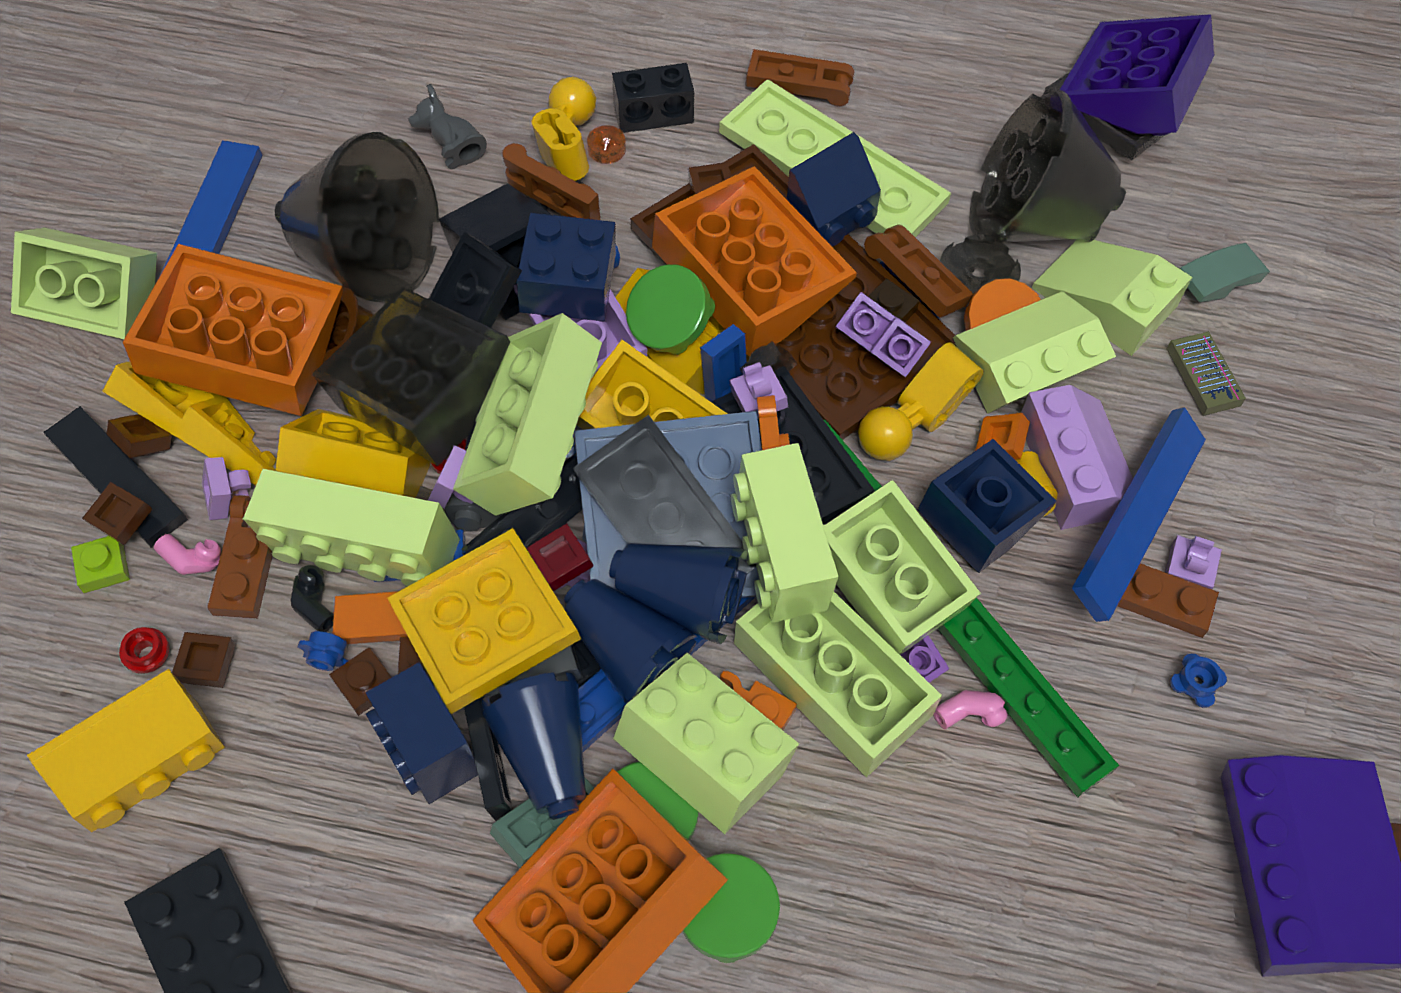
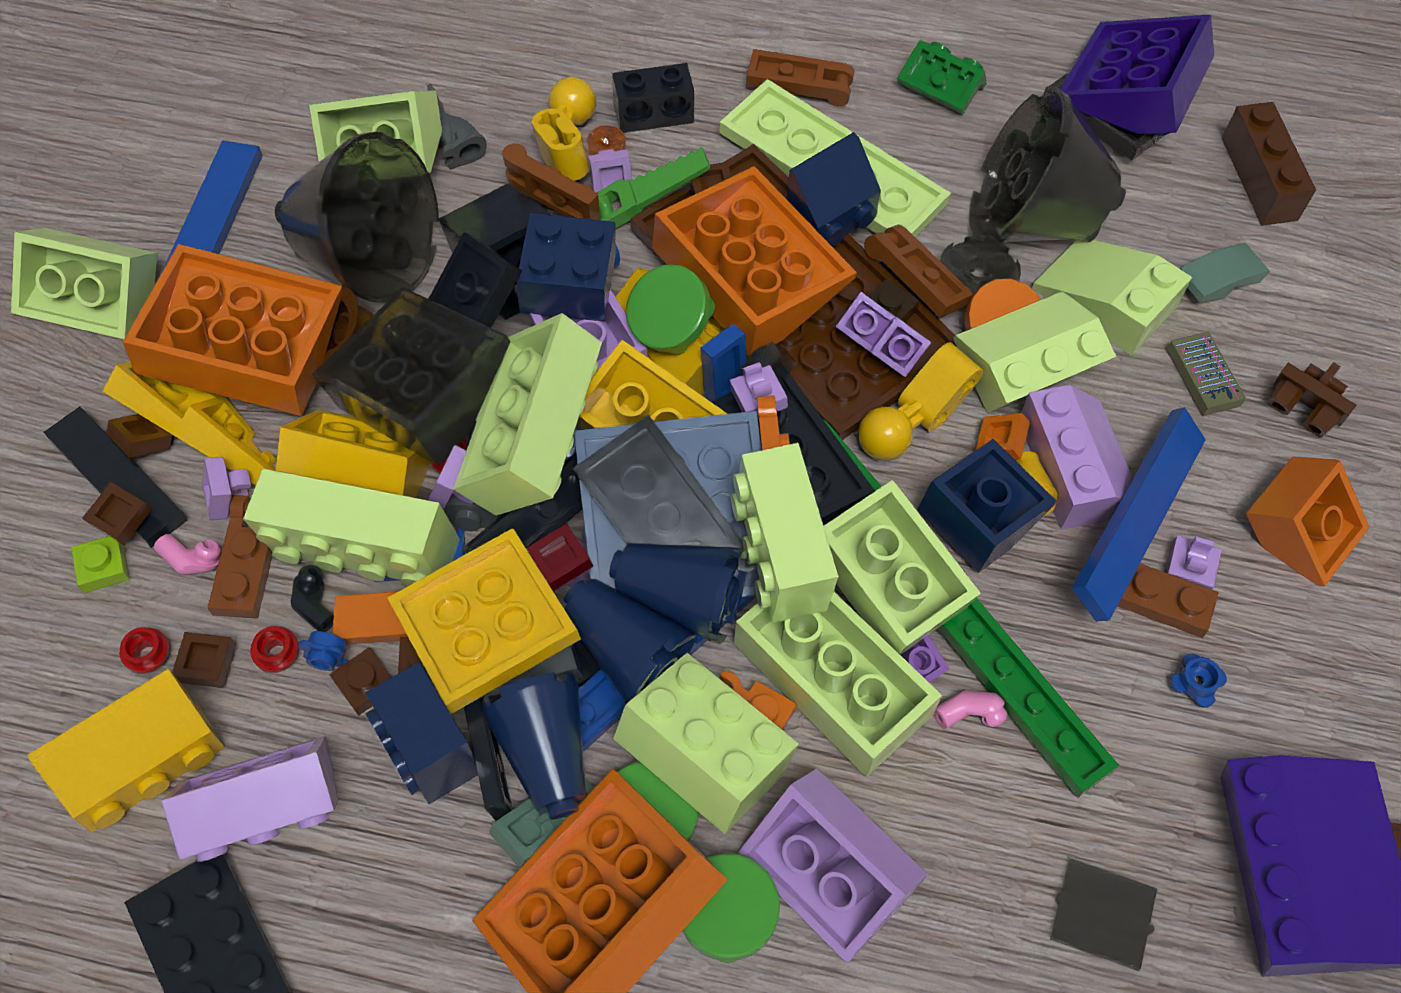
none -> lavender slope [161,736,338,861]
none -> red plate [250,626,299,673]
none -> yellowish green slope [309,90,442,185]
none -> lavender tile [588,149,632,192]
none -> bright green piece [596,147,710,228]
none -> lavender slope [738,768,929,963]
none -> green bracket [897,40,987,115]
none -> clear smoke piece [1050,858,1157,971]
none -> reddish brown brick [1221,102,1316,226]
none -> orange slope [1246,457,1370,587]
none -> reddish brown hips [1268,362,1357,438]

